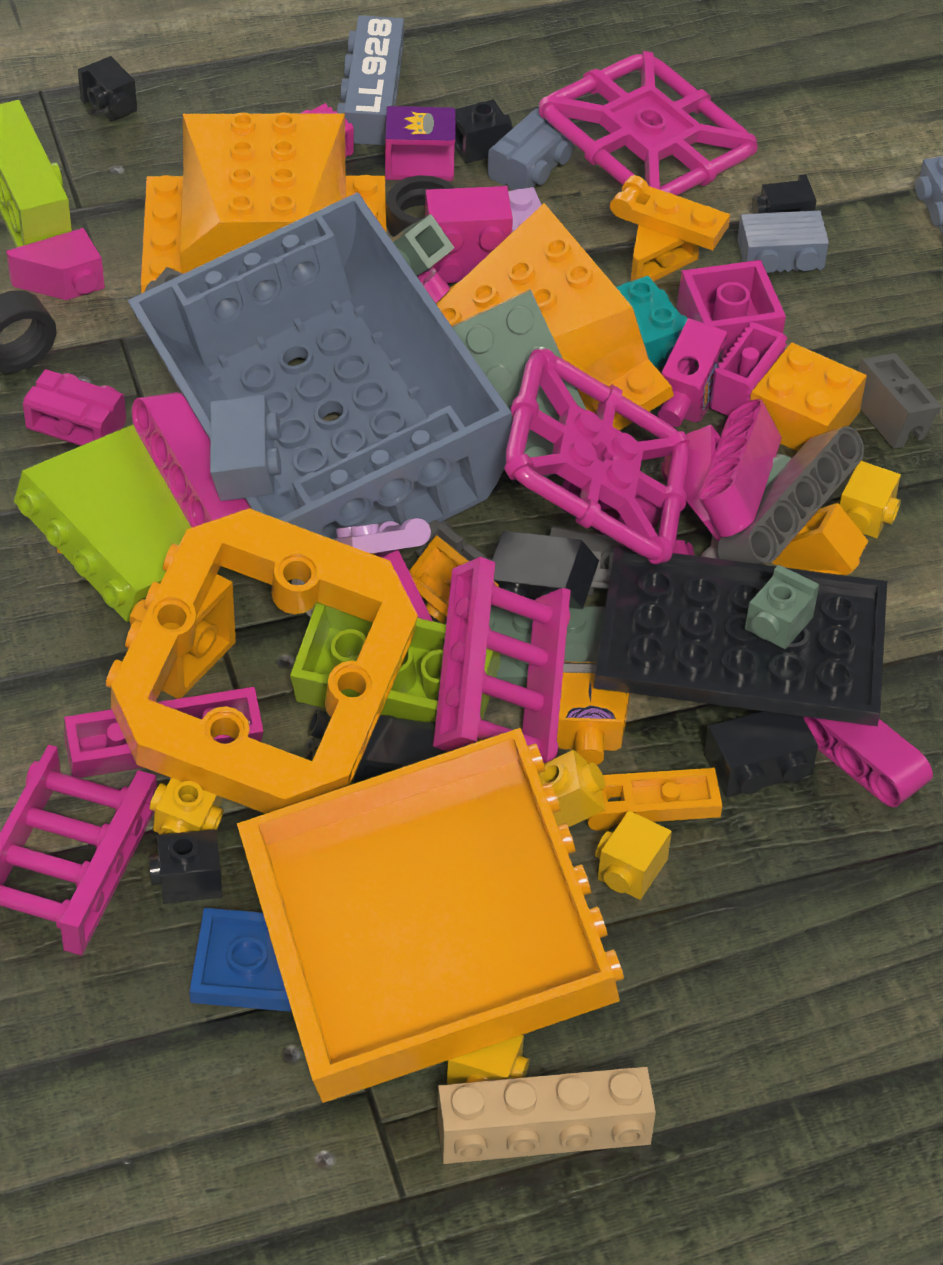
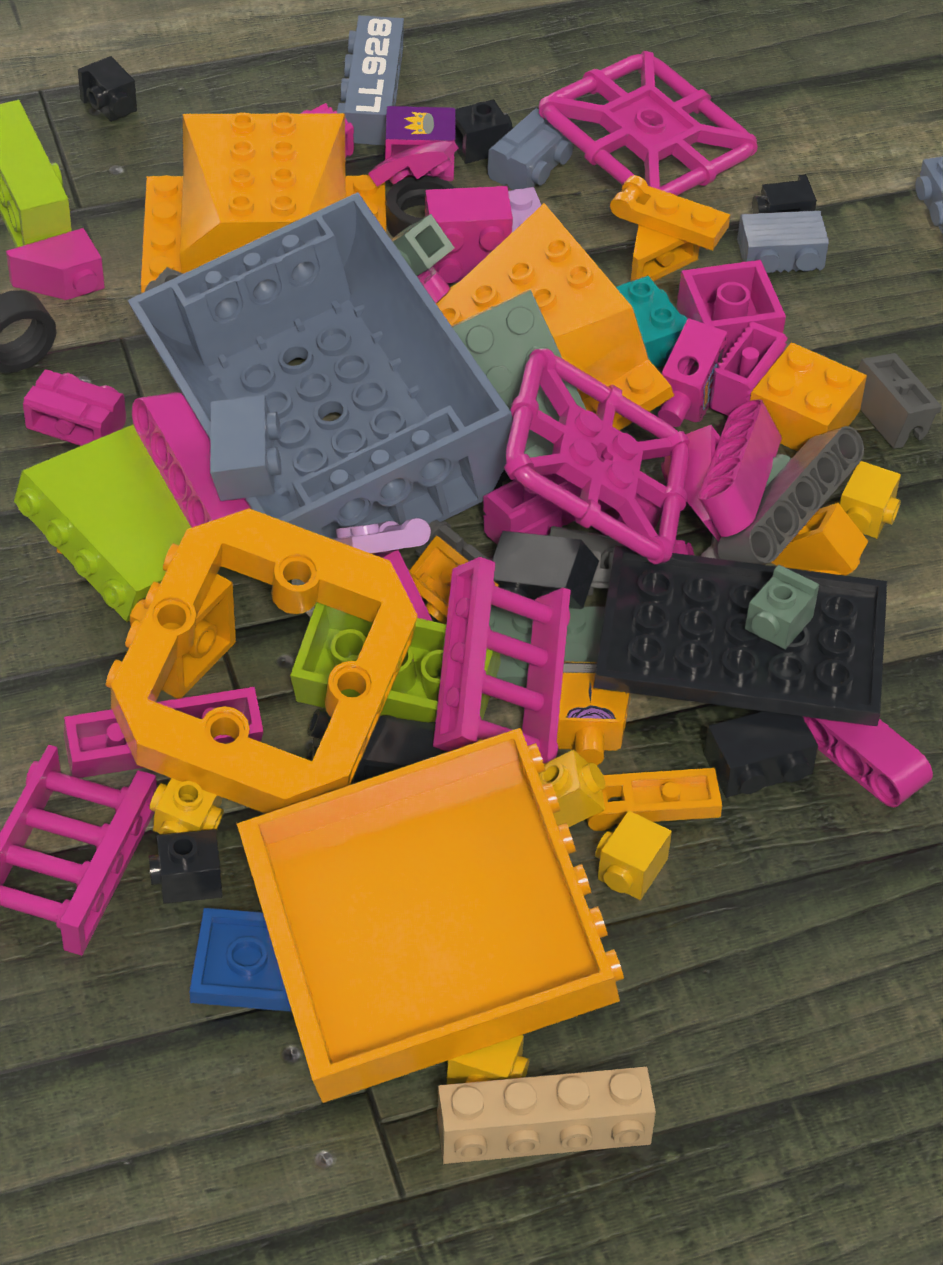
none -> dark pink slope [368,142,459,187]
none -> dark pink brick [483,473,581,545]

